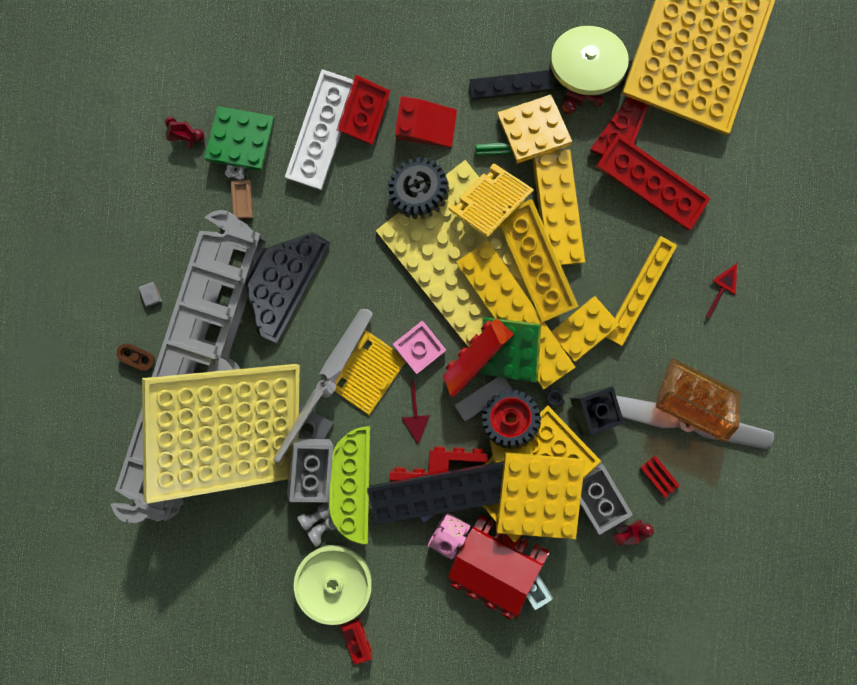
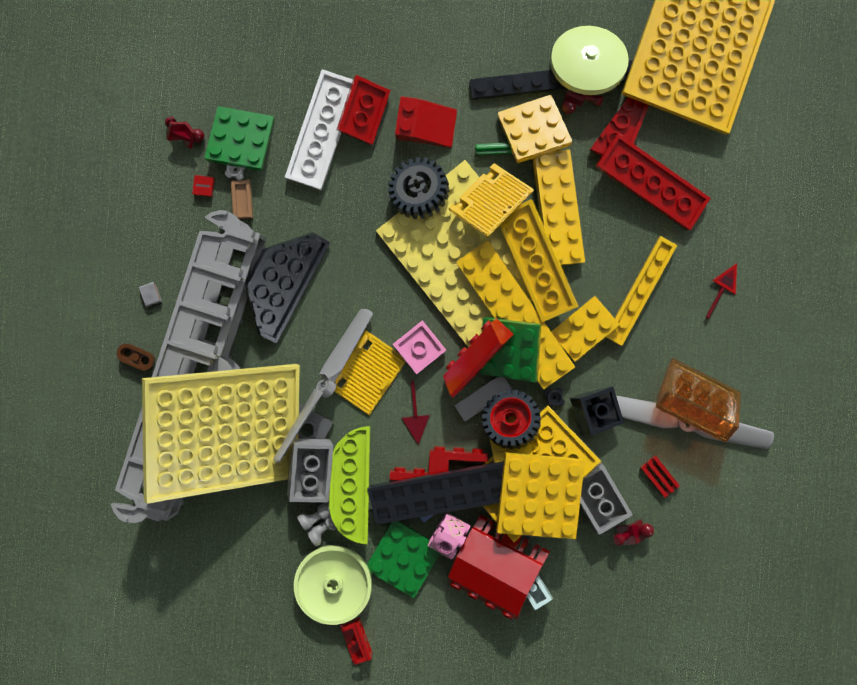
none -> red tile [192,175,215,197]
none -> green plate [367,521,440,598]

